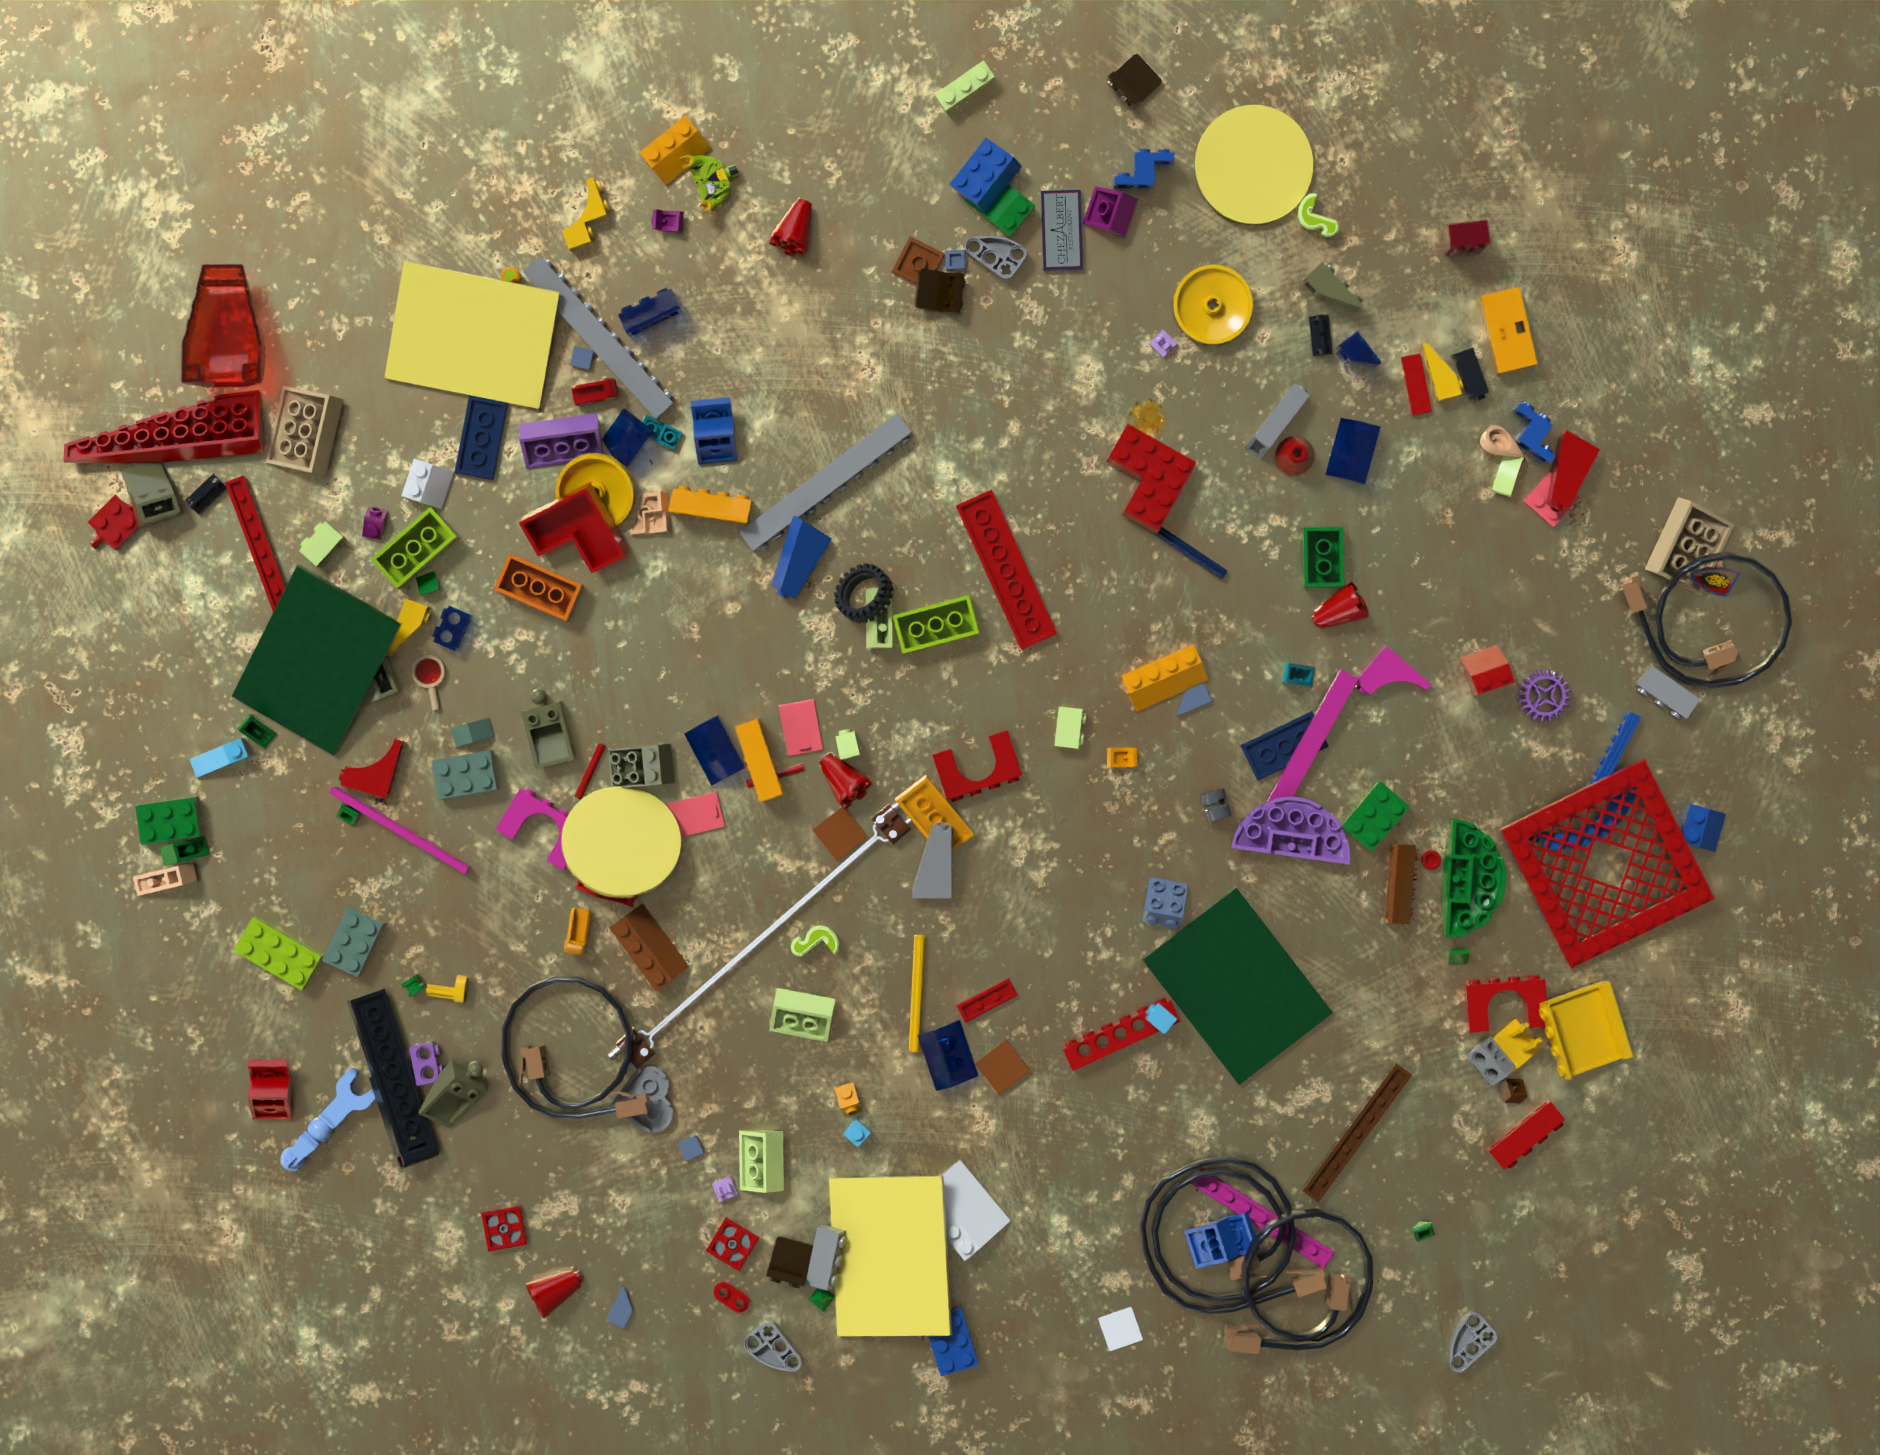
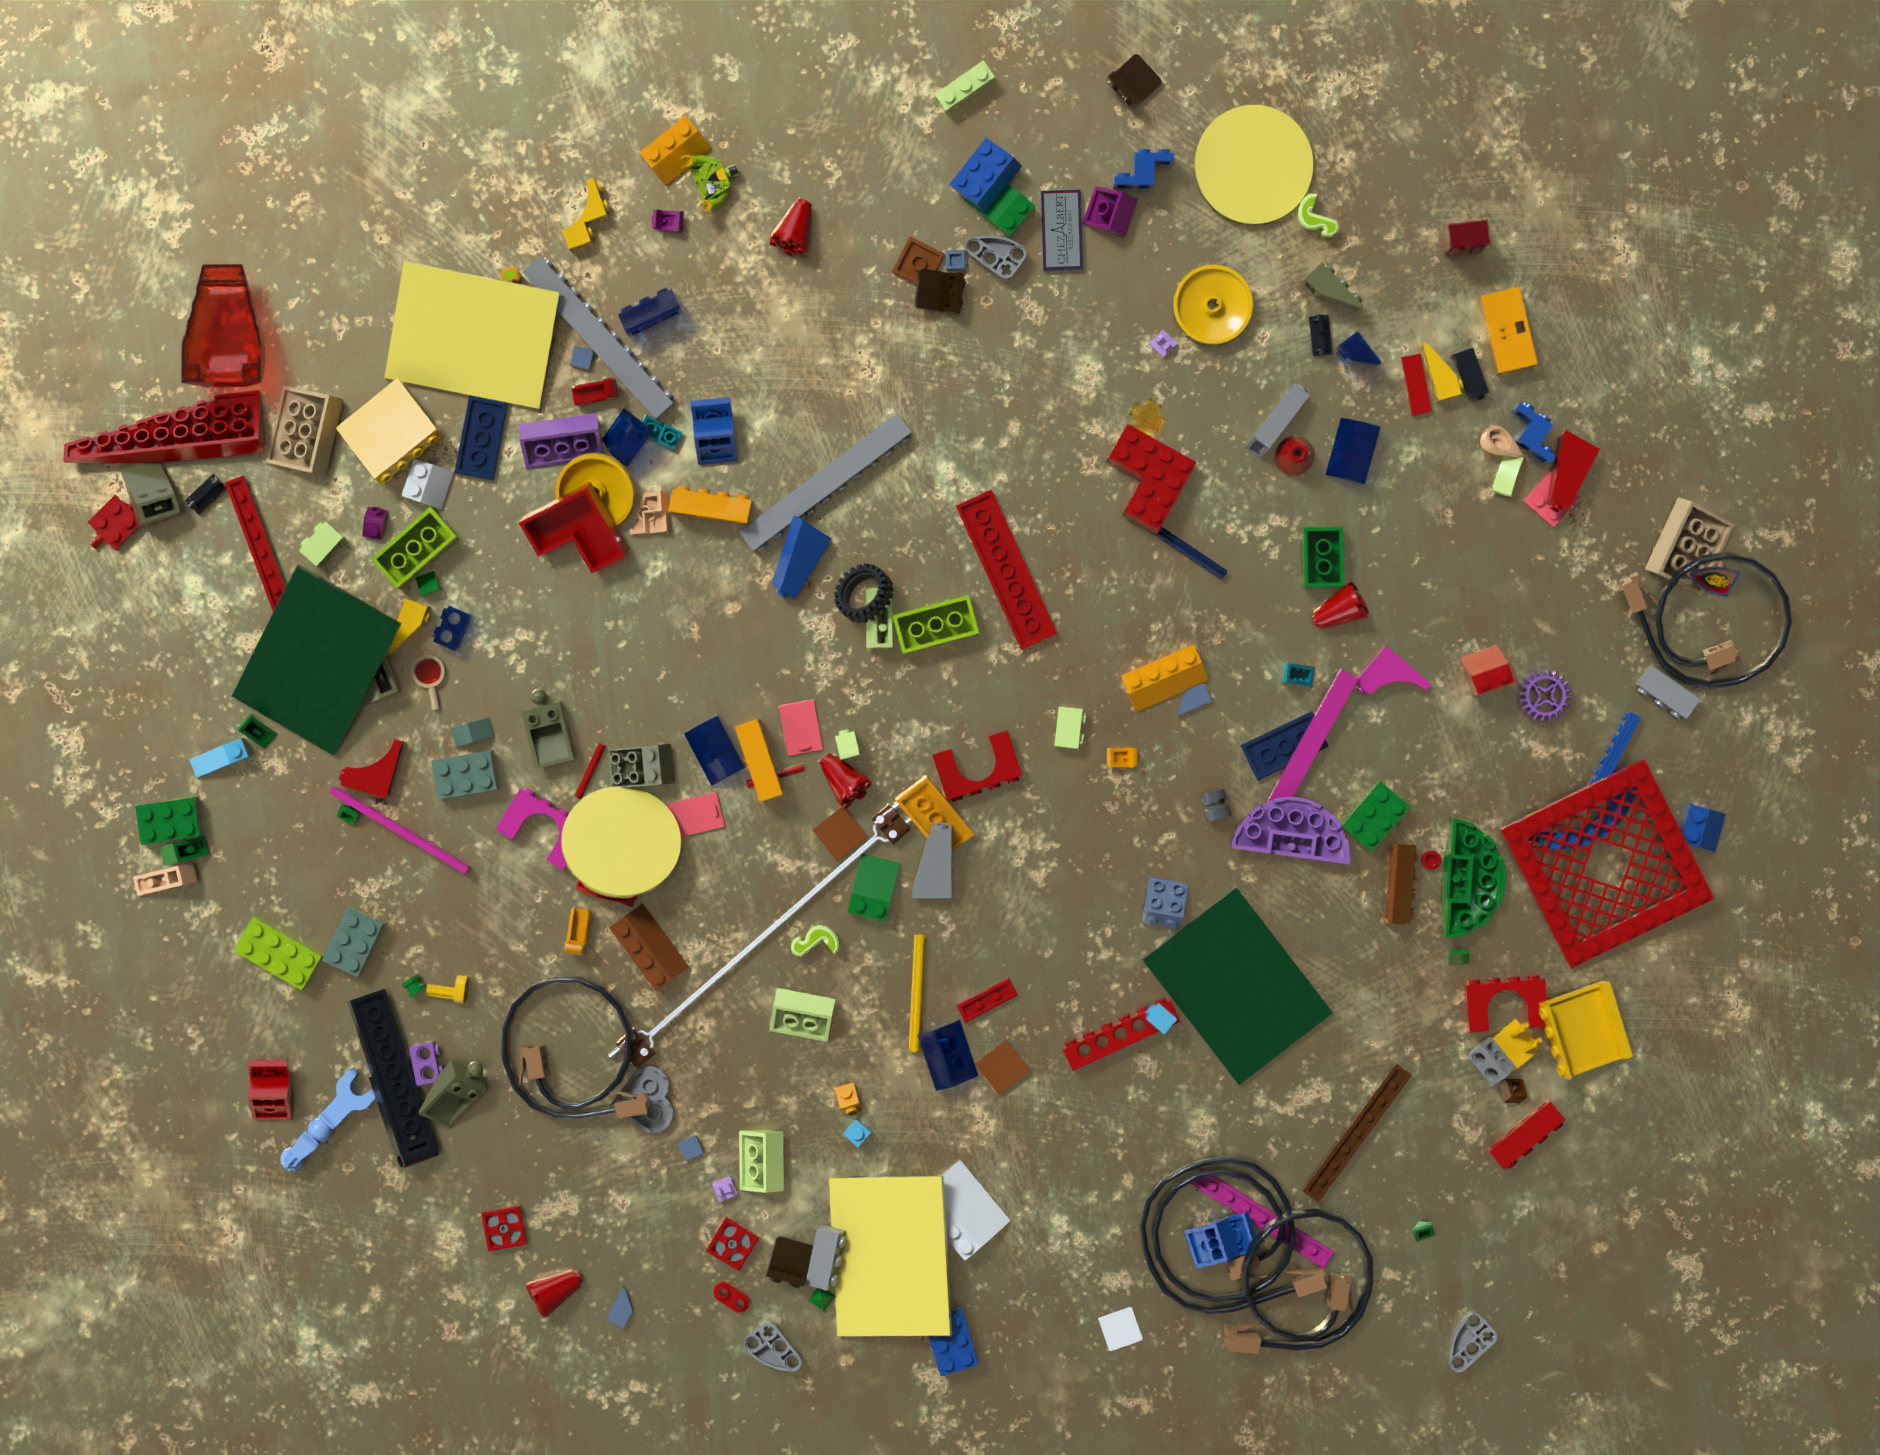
orange brick [493,553,584,621] -> none
none -> yellow panel [336,378,442,485]
none -> green slope [847,854,900,922]

